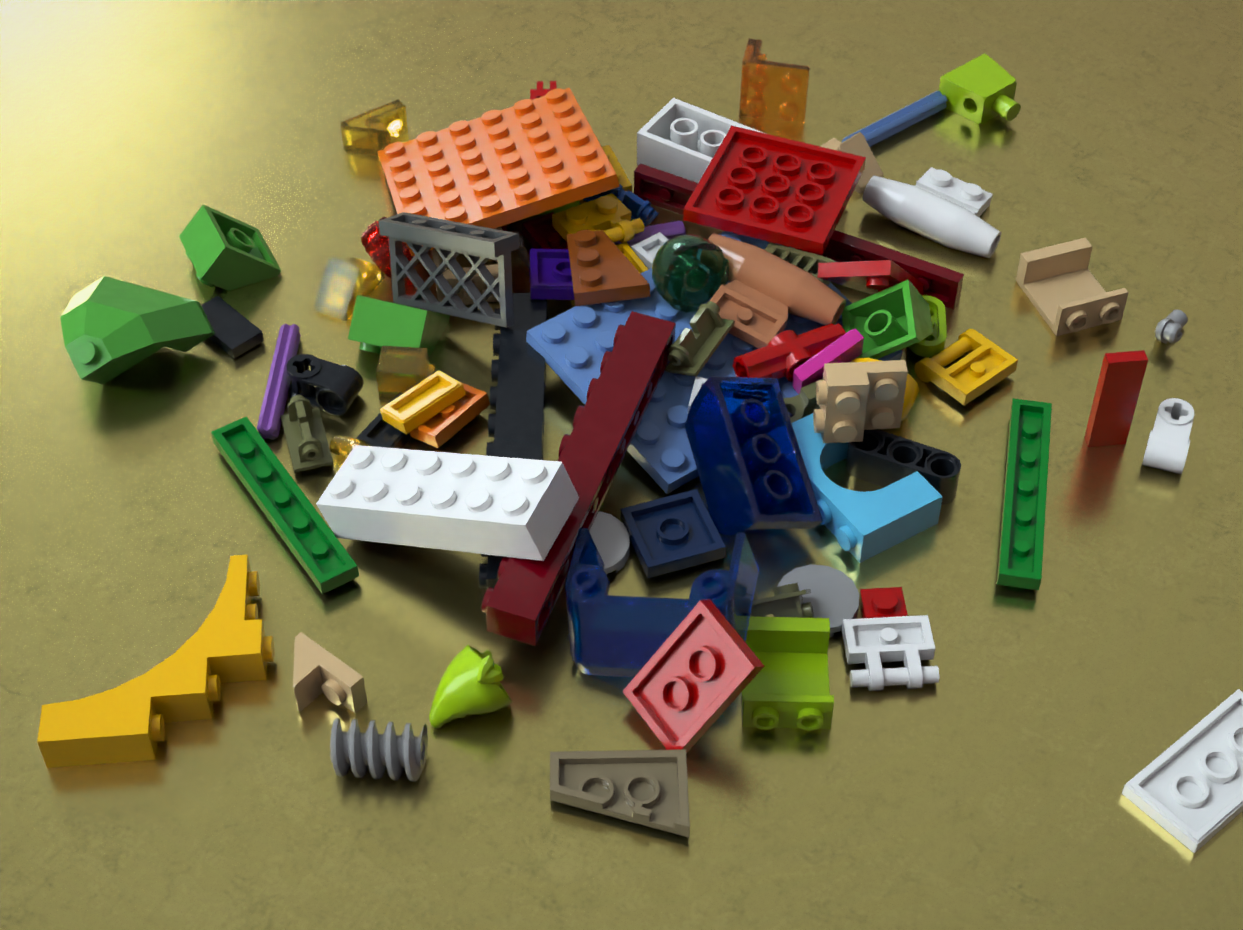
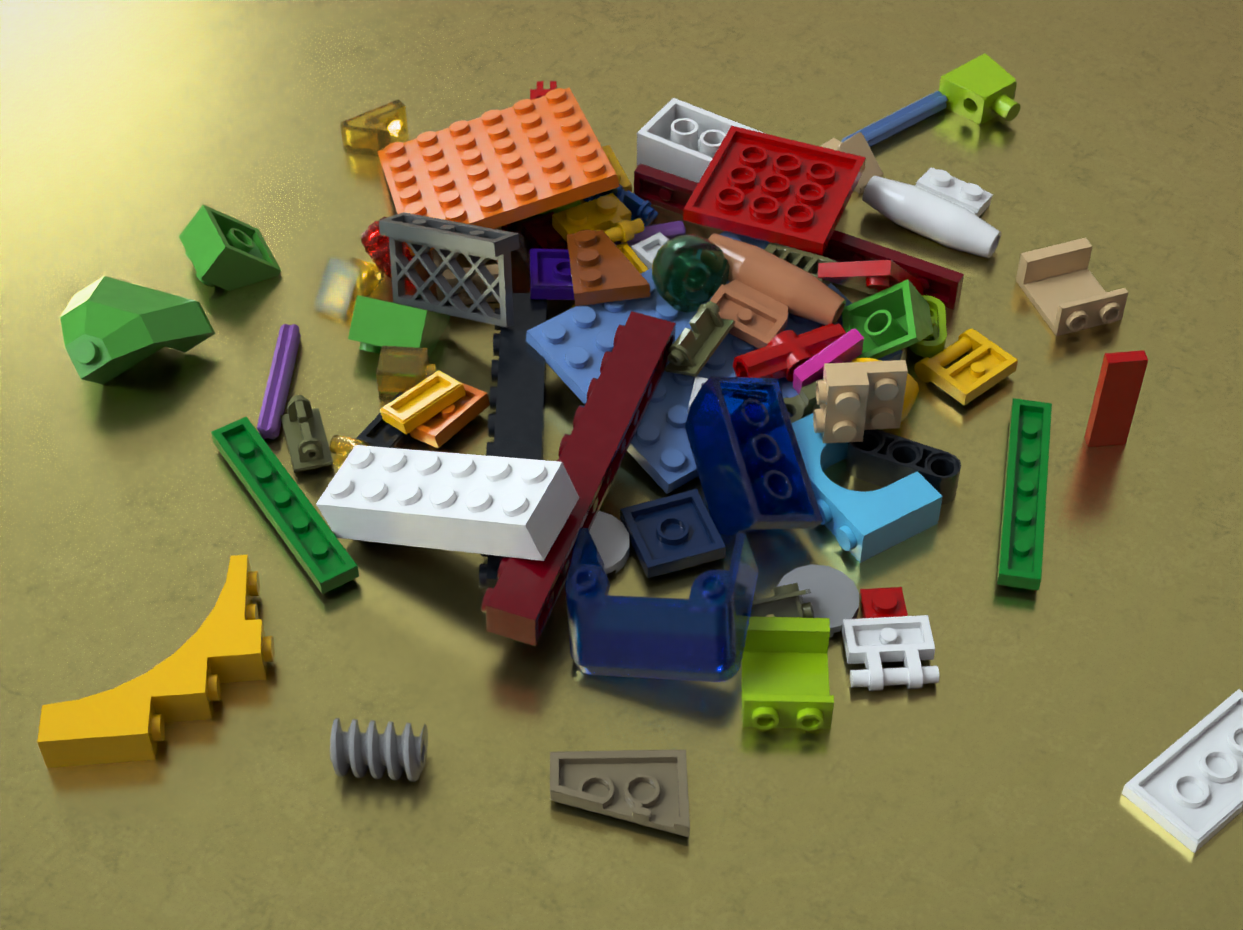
black tile [201,296,264,359] -> none
black piece [286,354,364,416] -> none
tan slope [293,632,367,714] -> none
lime hat [429,645,513,729] -> none
plate [622,599,764,754] -> none
clear orange bracket [739,39,810,124] -> none
white piece [1142,398,1194,474] -> none
light grey arm [1155,309,1188,344] -> none

